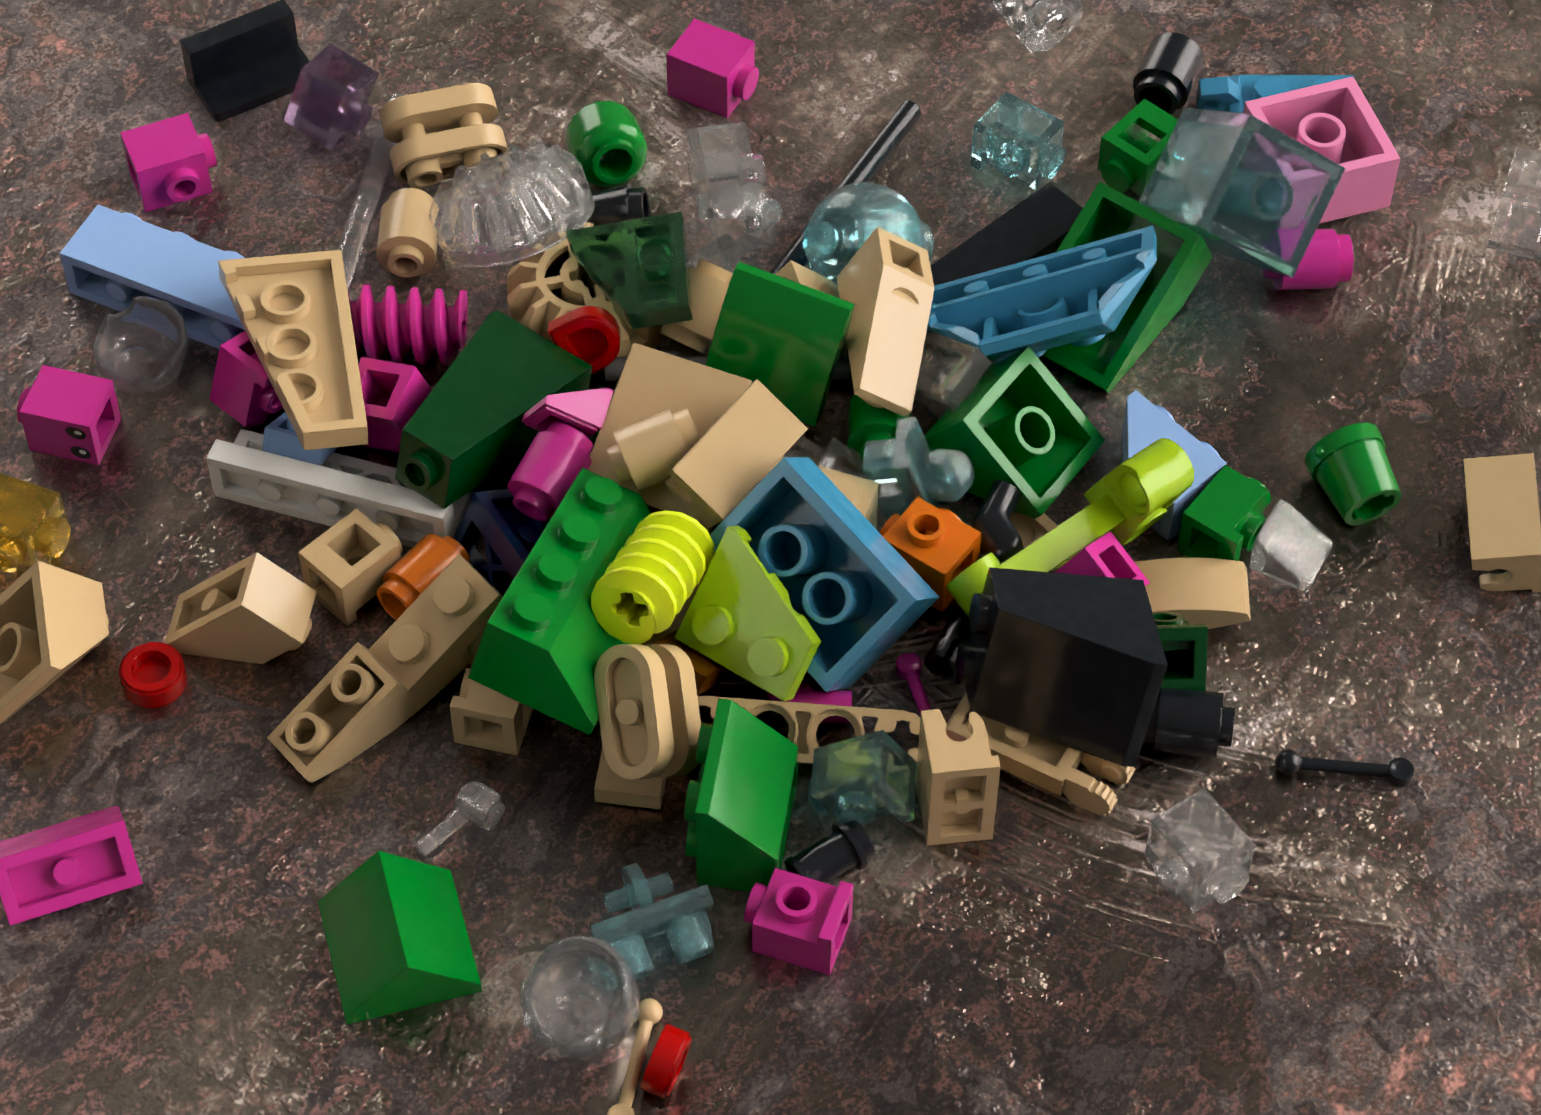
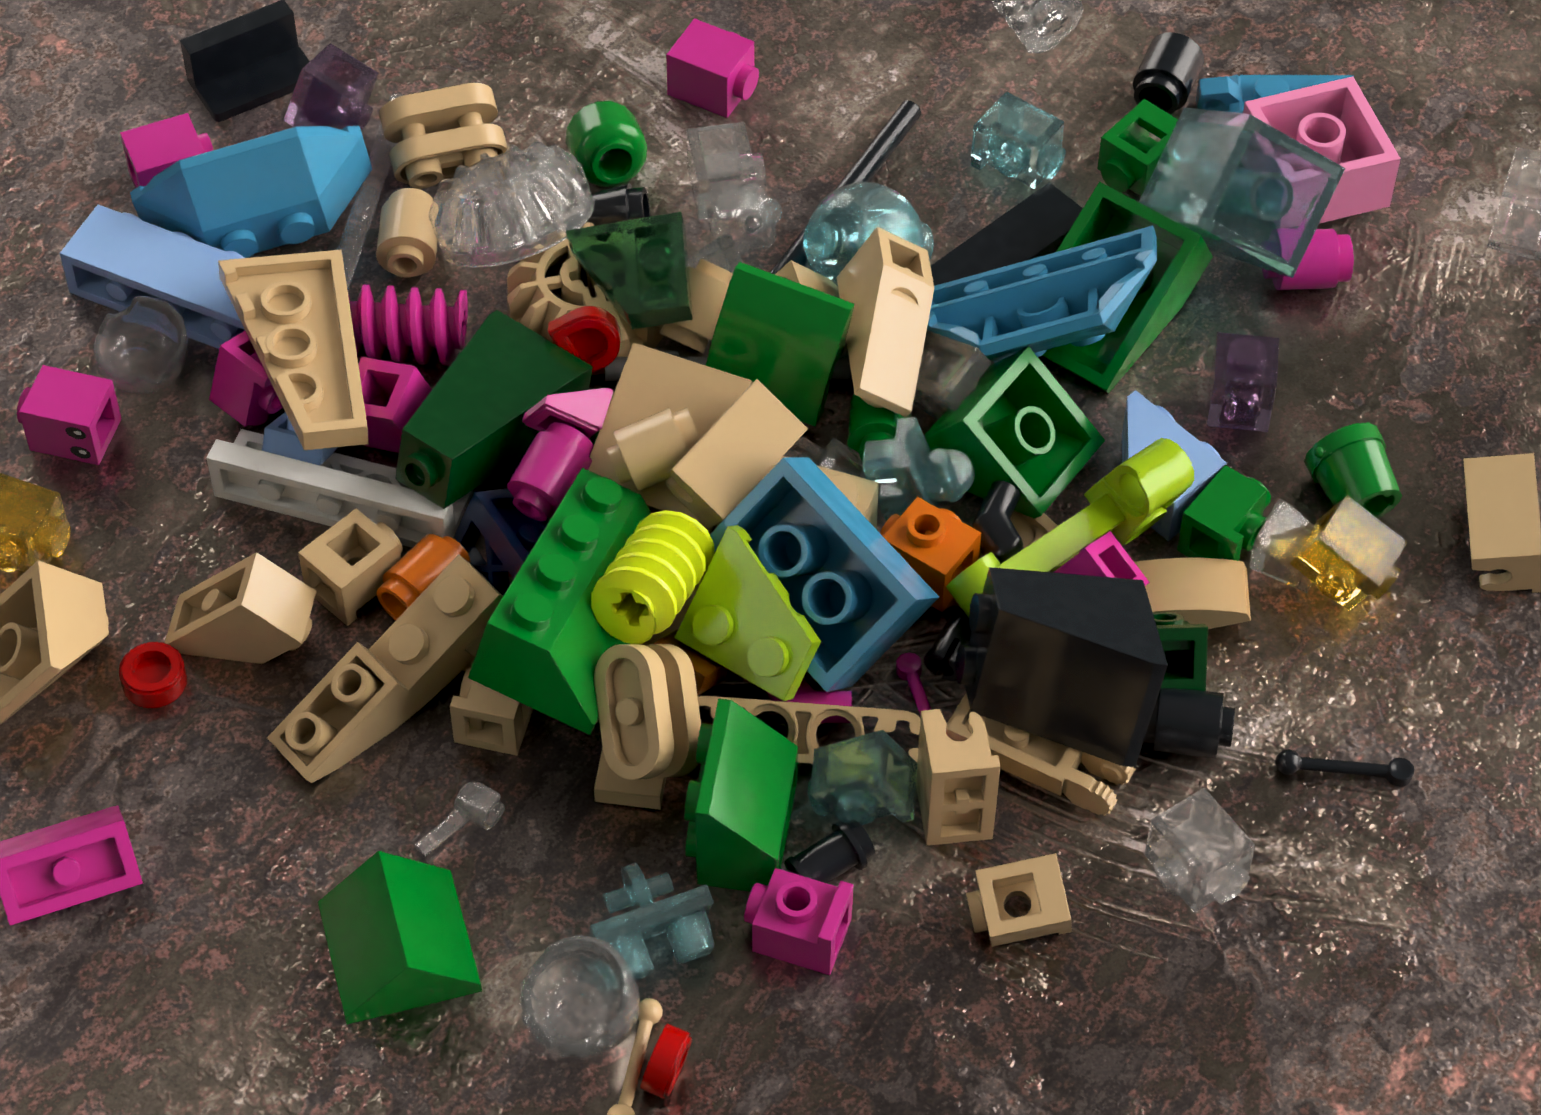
none -> dark azure wedge [130,126,372,258]
none -> tan brick [966,853,1072,947]
none -> clear purple brick [1207,332,1279,432]
none -> clear yellow brick [1289,495,1407,610]

